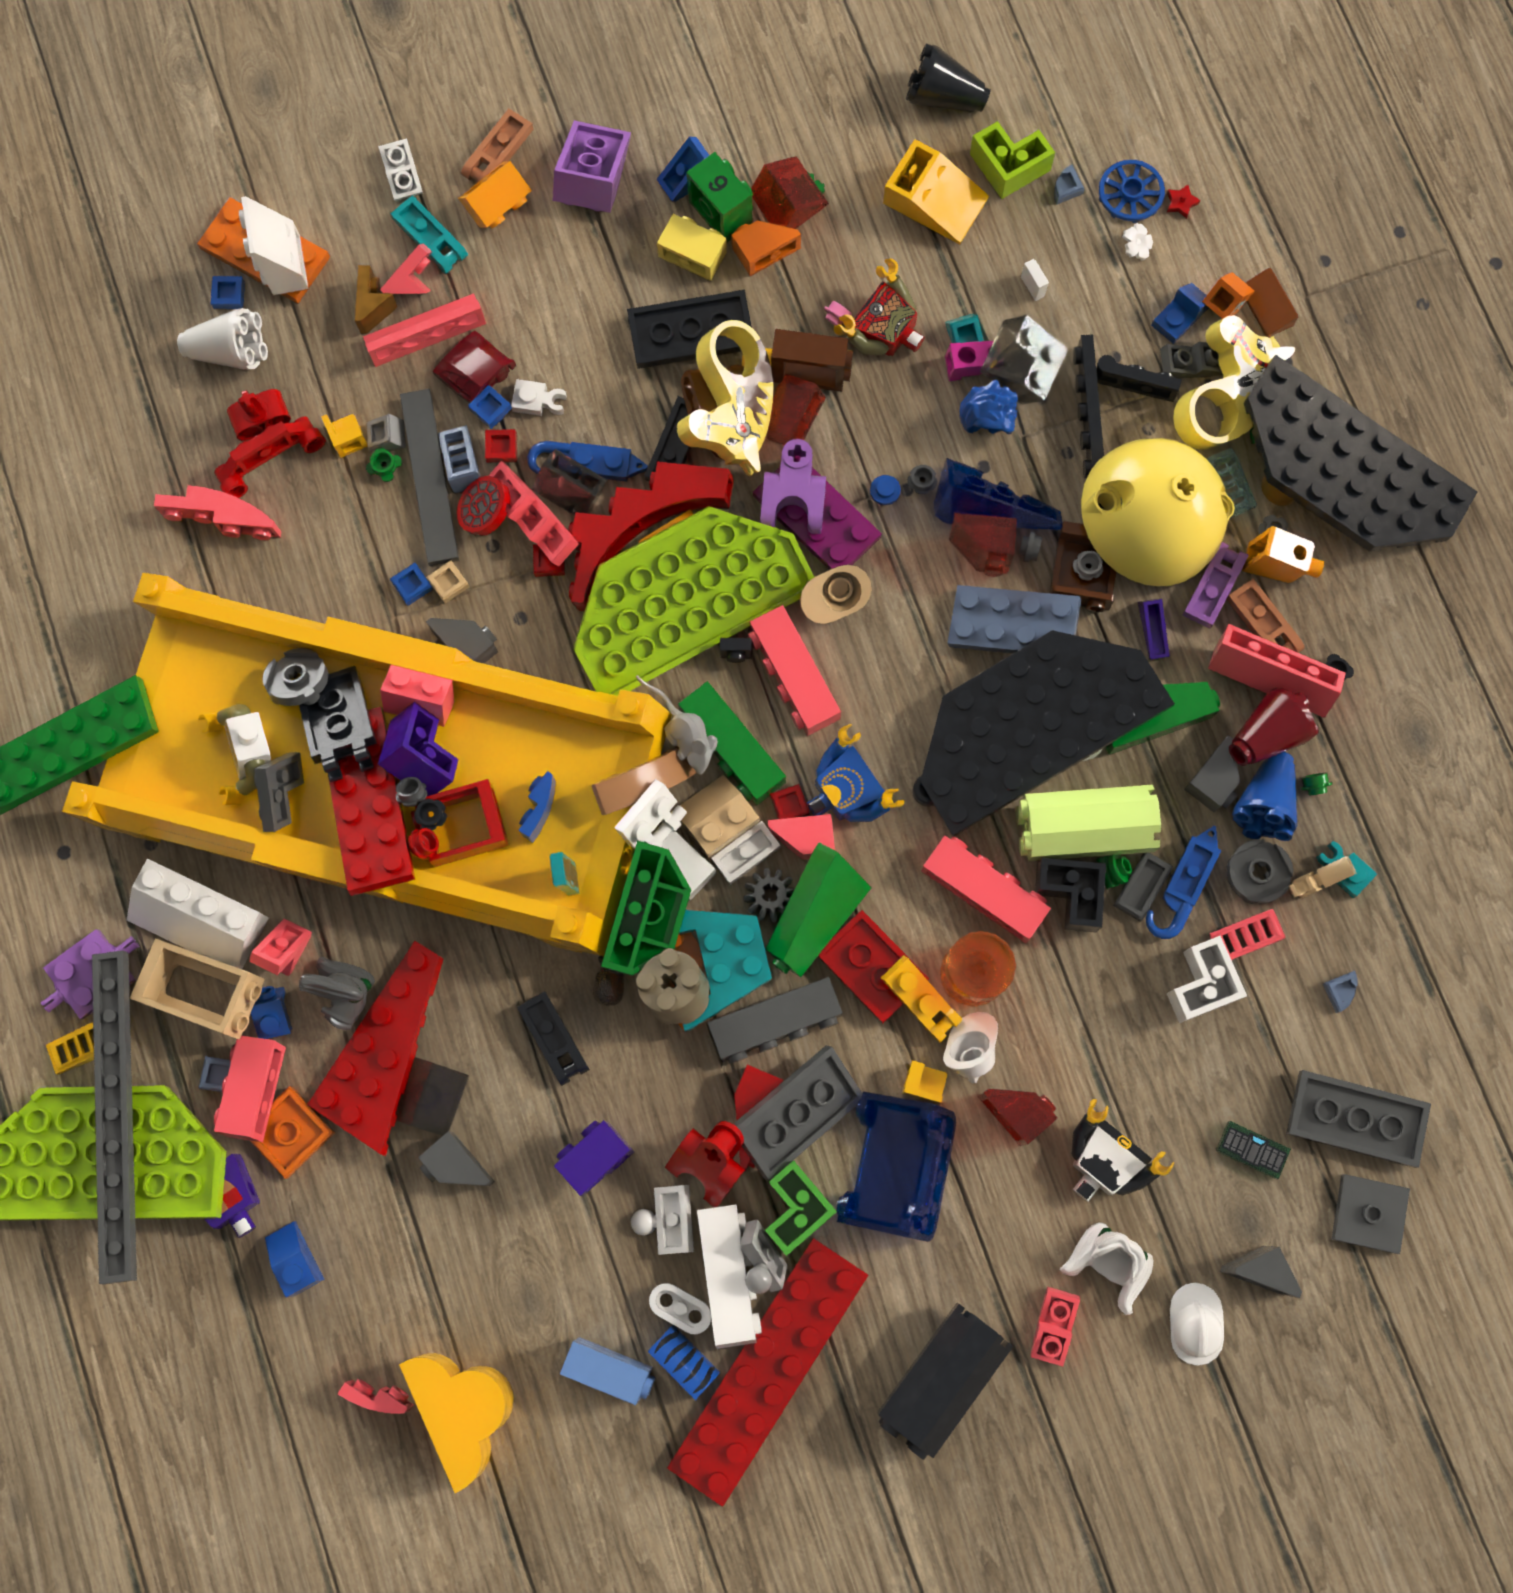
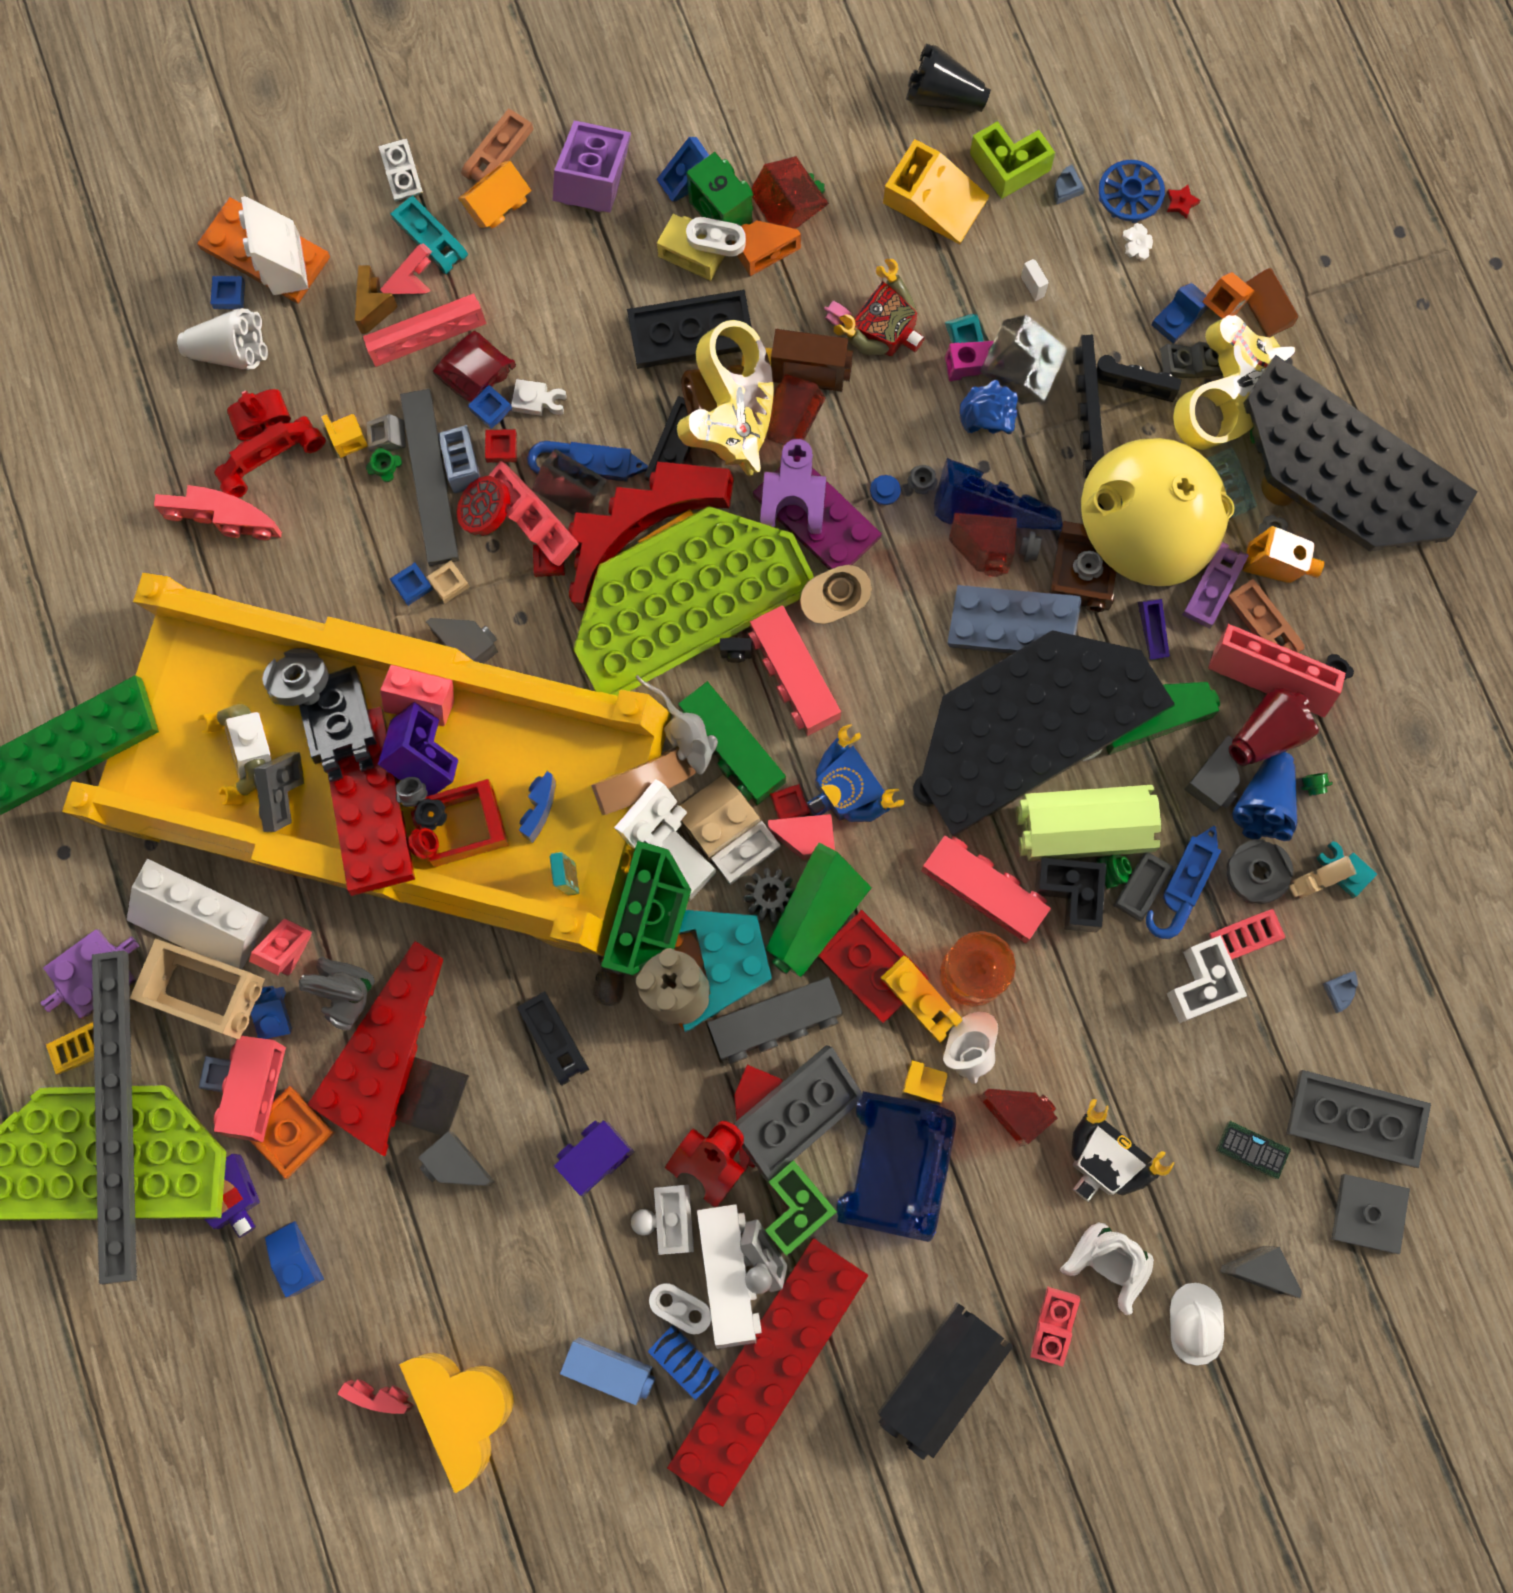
none -> white plate [686,217,746,256]

